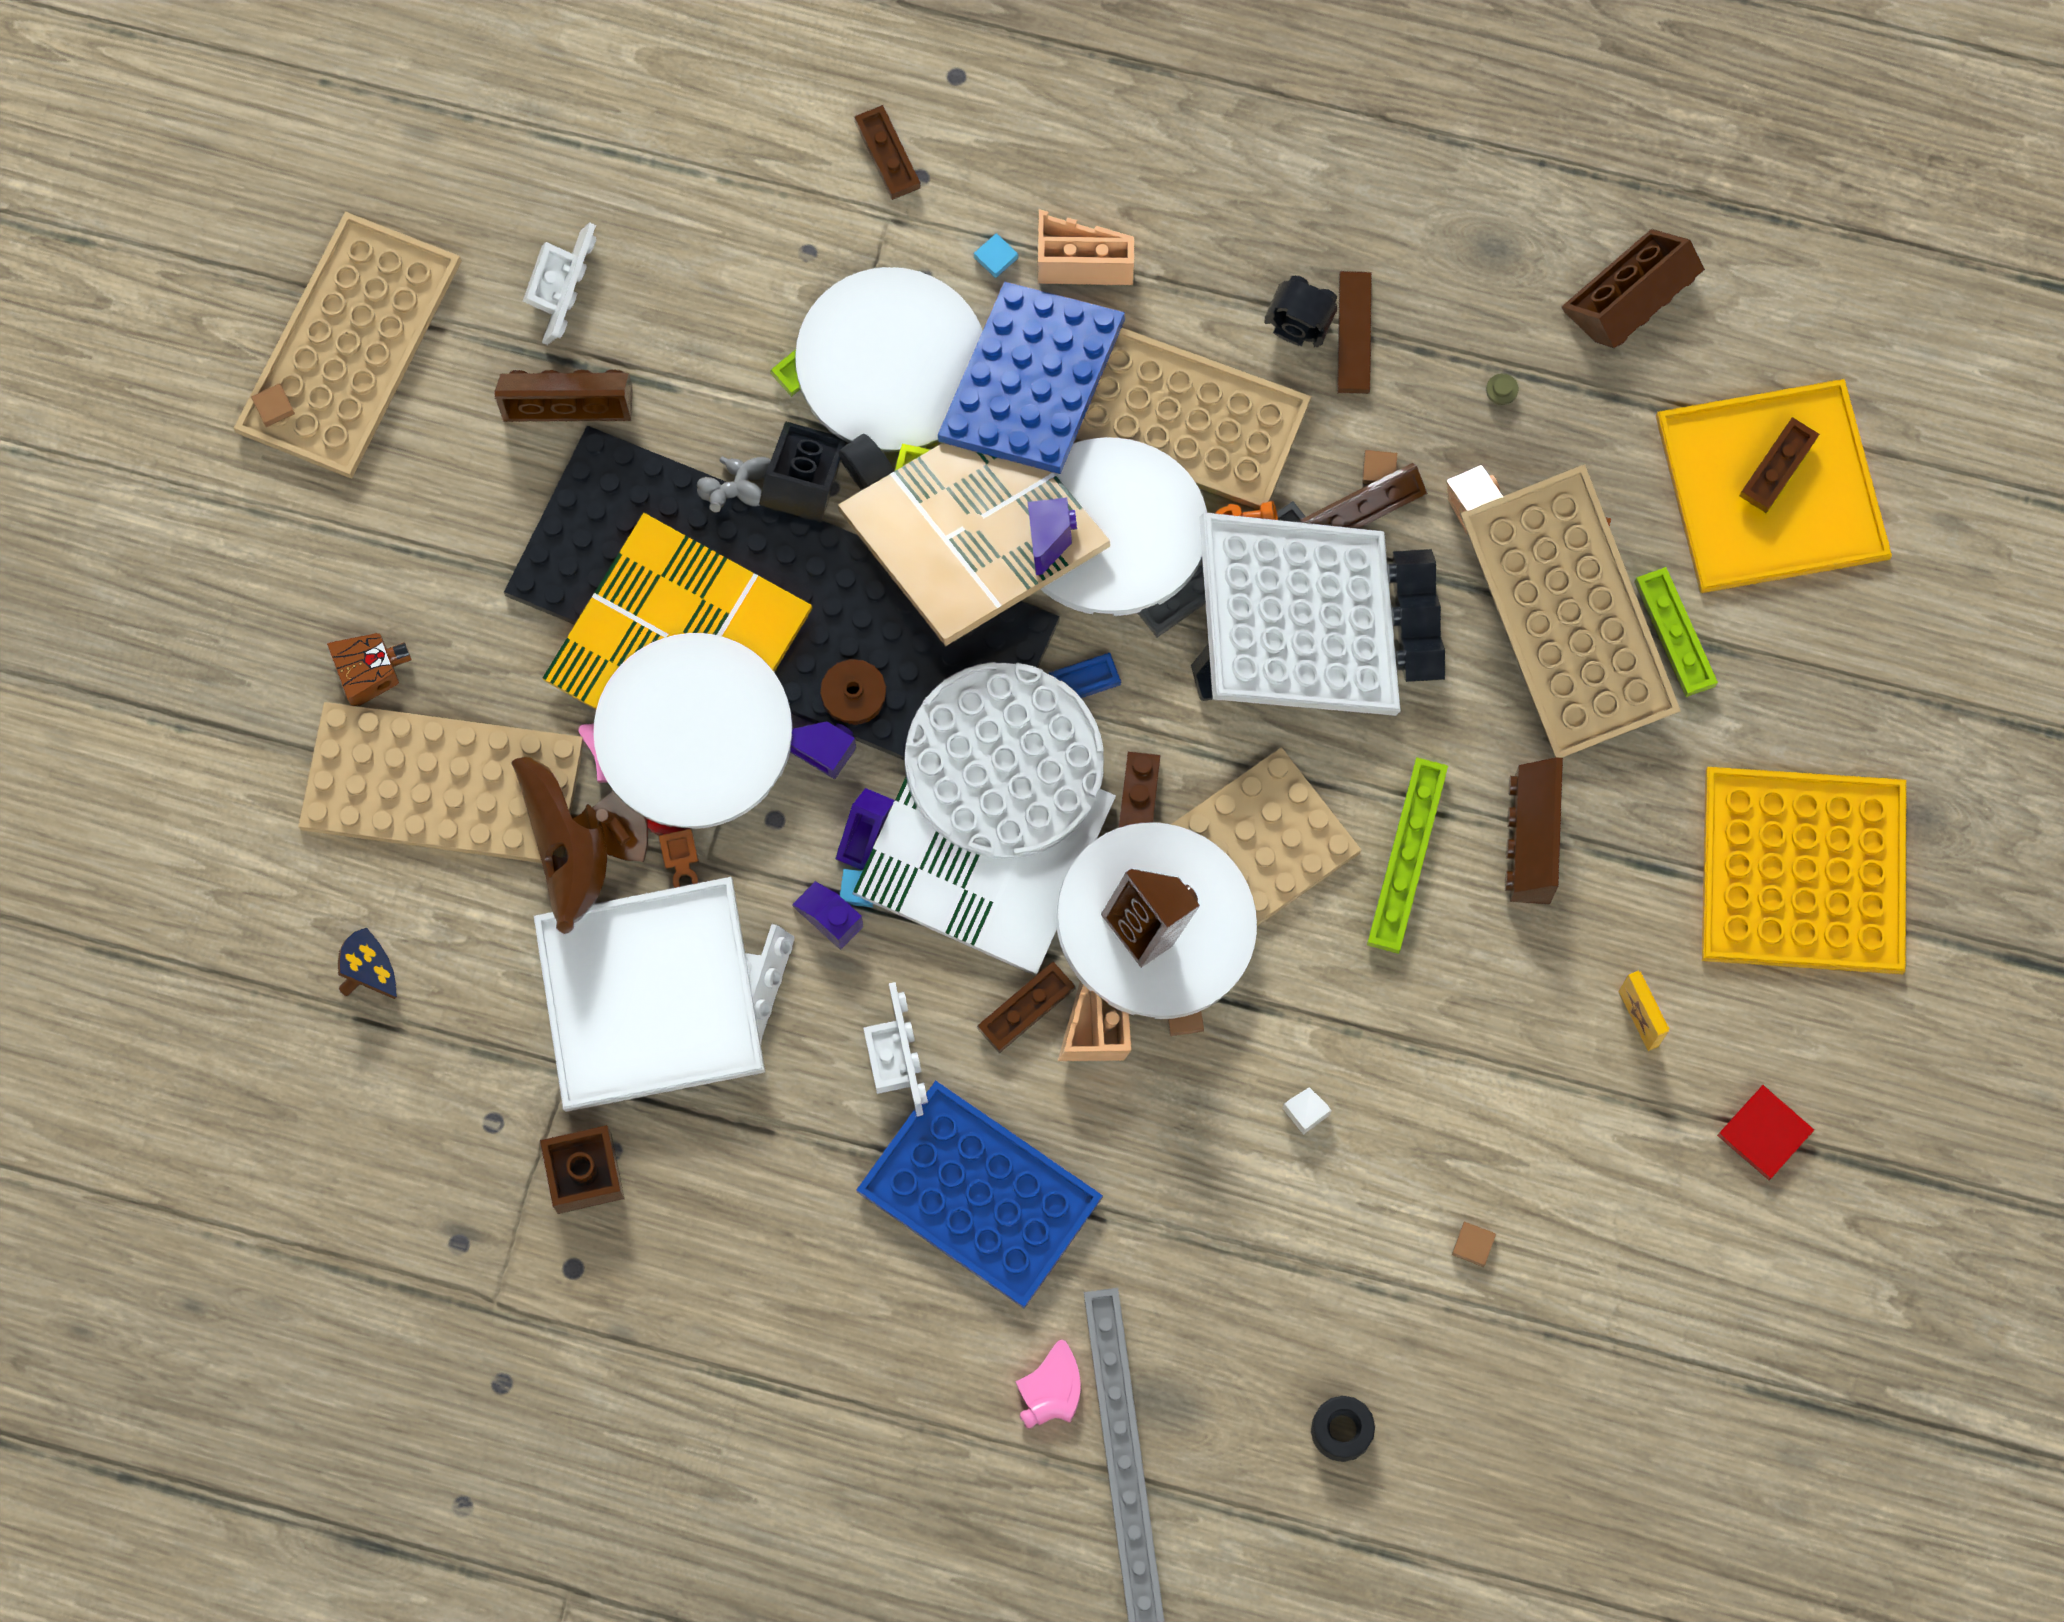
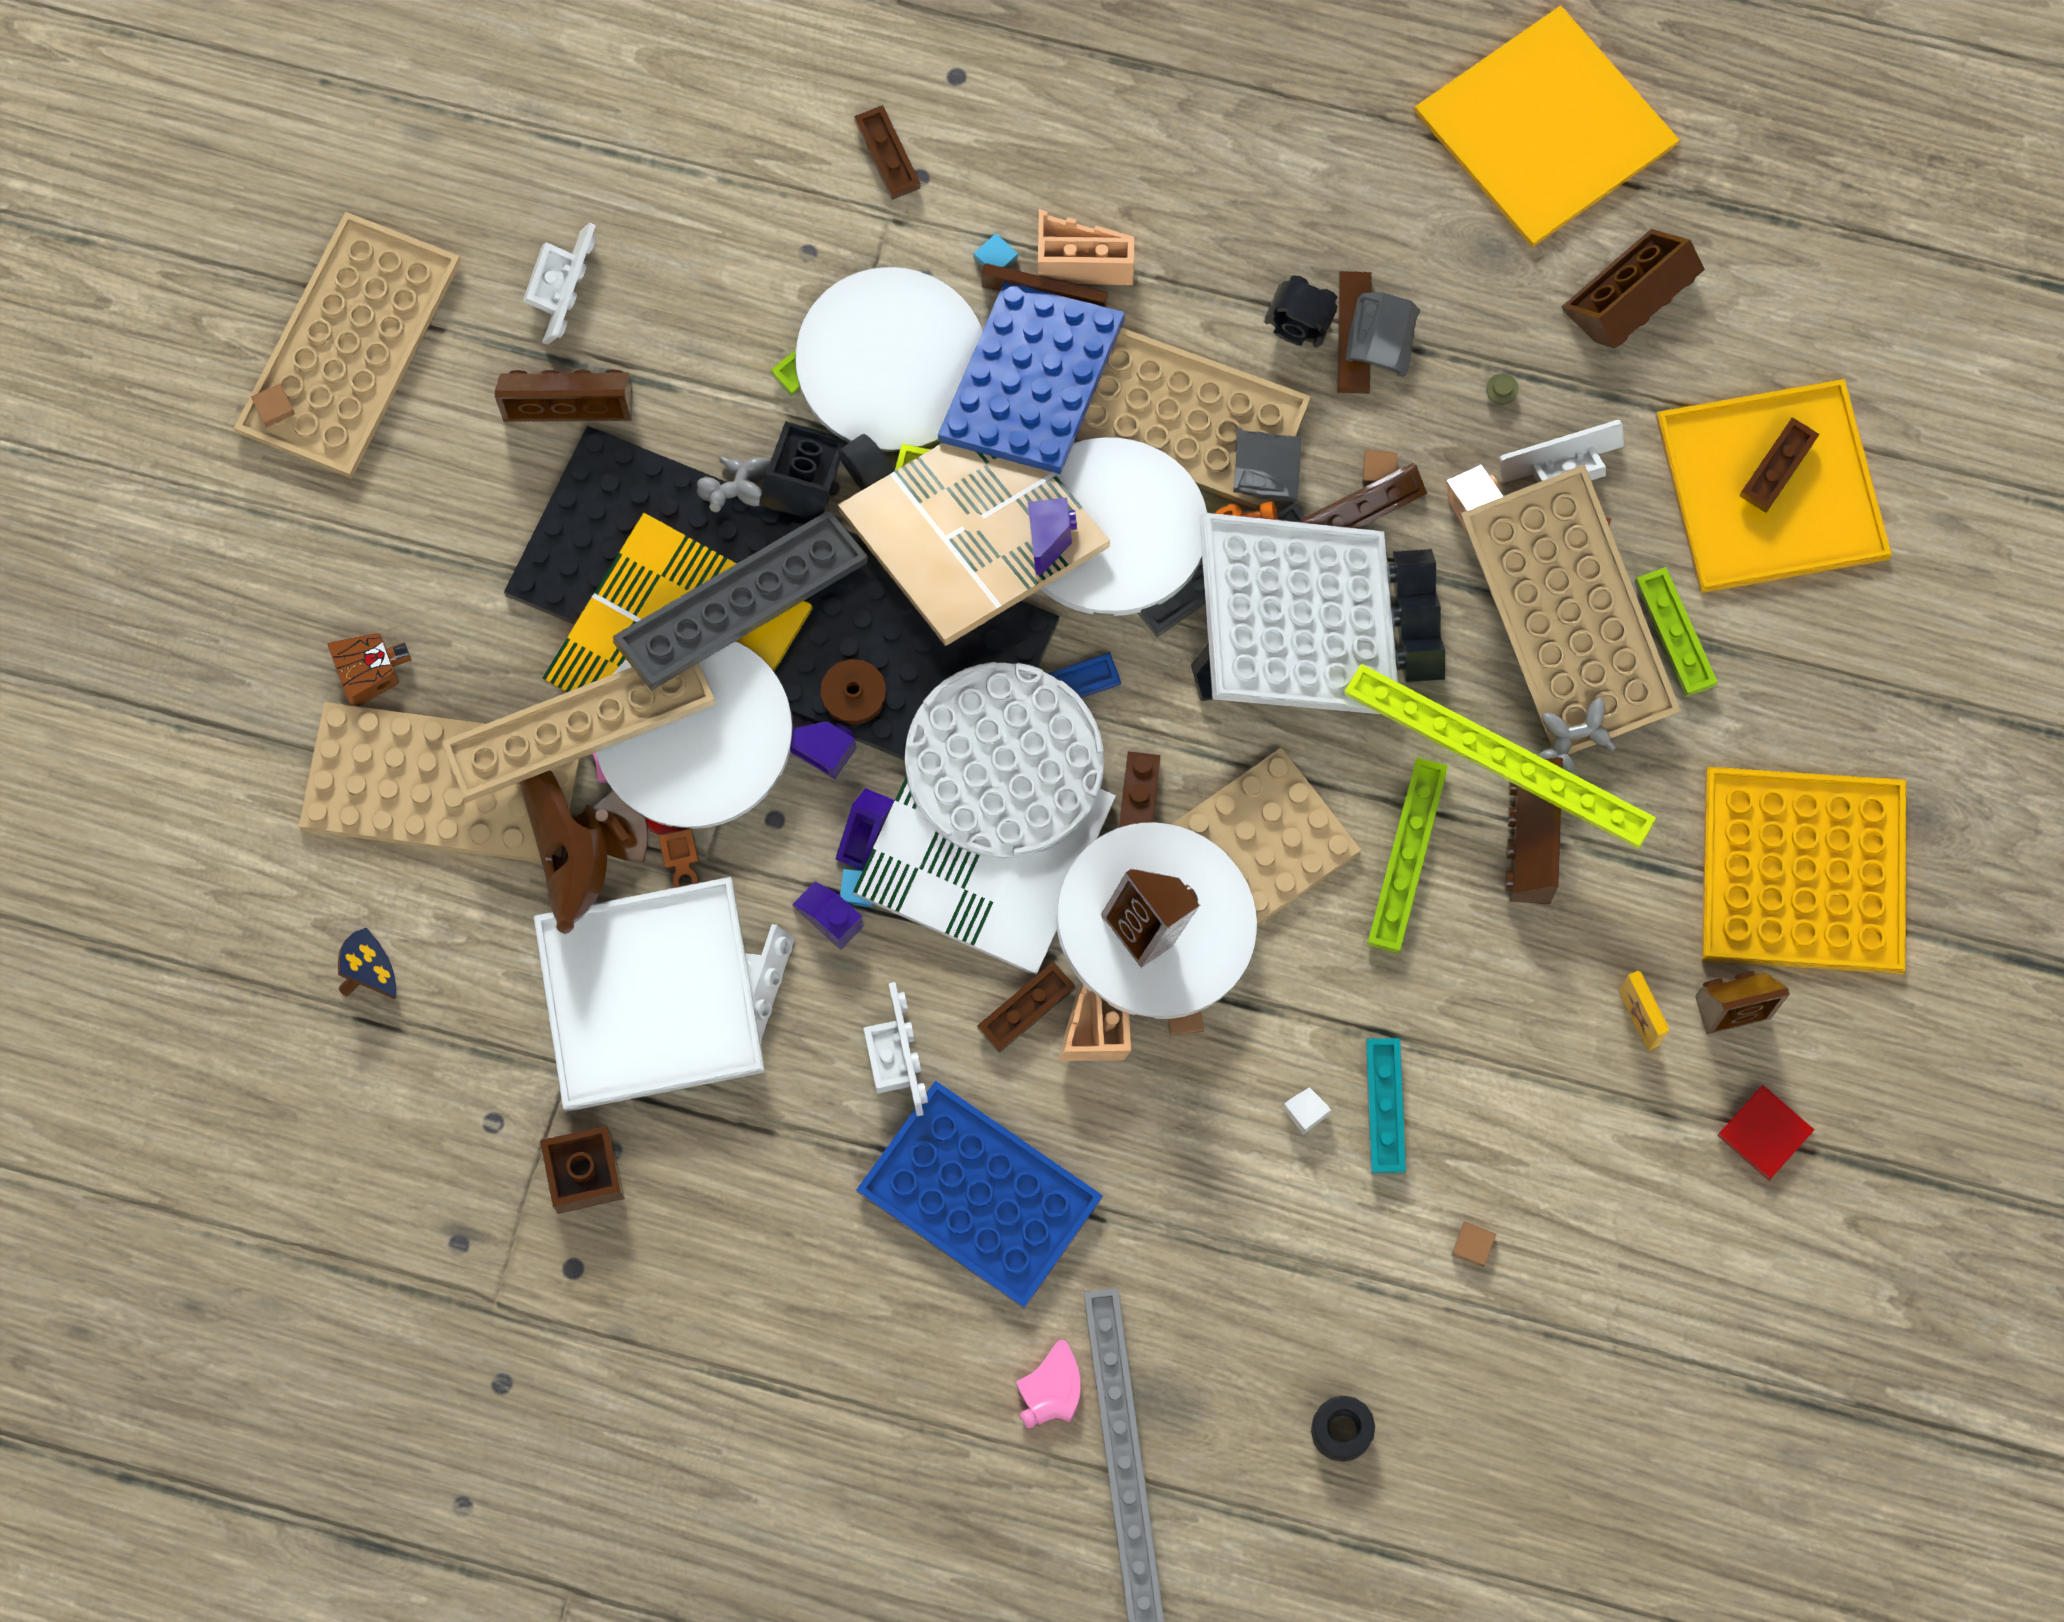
none -> tan plate [441,663,716,803]
none -> dark grey plate [613,510,868,691]
none -> reddish brown tile [981,263,1108,308]
none -> dark grey slope [1233,427,1301,502]
none -> neon yellow plate [1344,664,1656,850]
none -> dark grey slope [1346,292,1420,377]
none -> teal plate [1365,1038,1406,1174]
none -> yellow tile [1414,5,1680,248]
none -> white bracket [1499,420,1624,484]
none -> light grey piece [1539,698,1616,774]
none -> reddish brown slope [1695,971,1790,1034]

